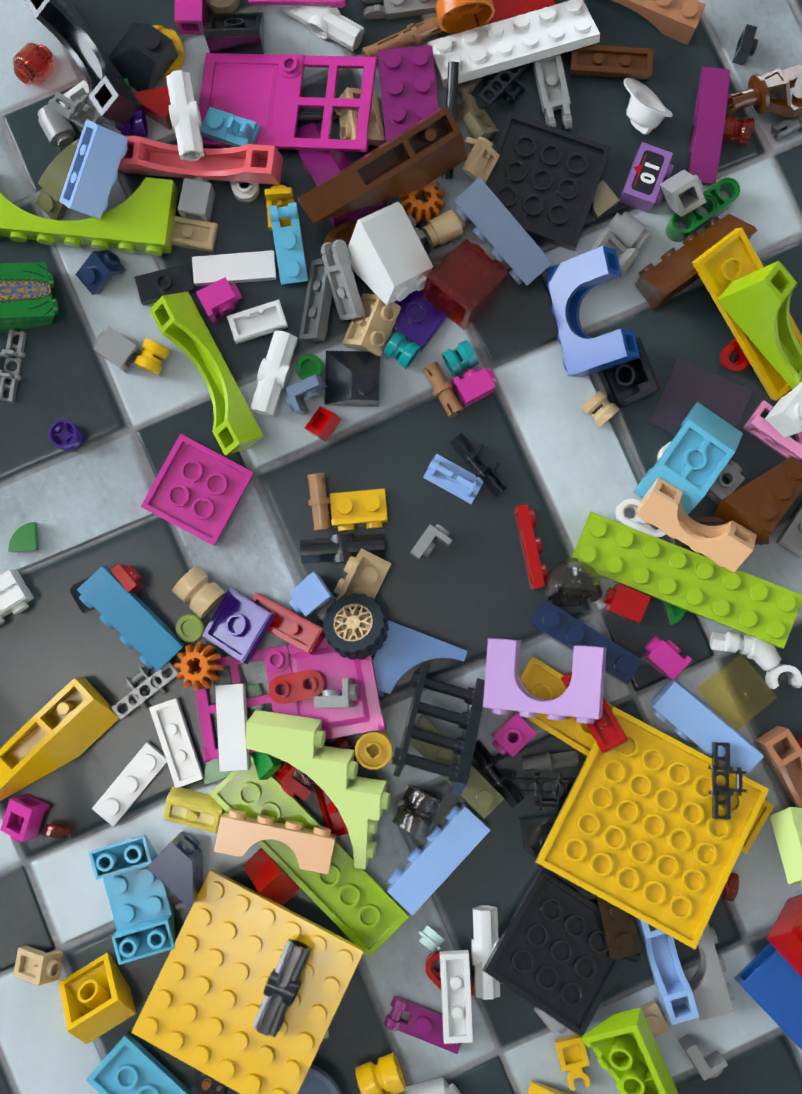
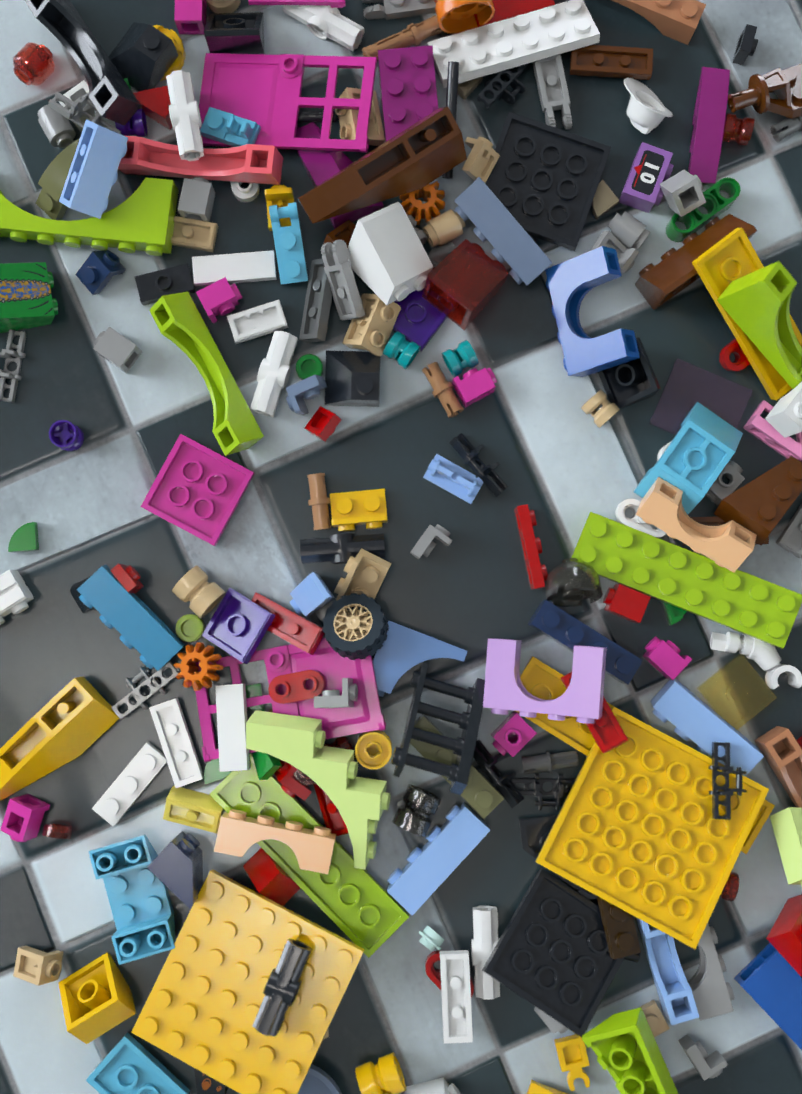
yellow wheel [133,338,170,376] -> none
magenta plate [383,995,462,1055] -> none
dark tan plate [456,94,499,139] -> none

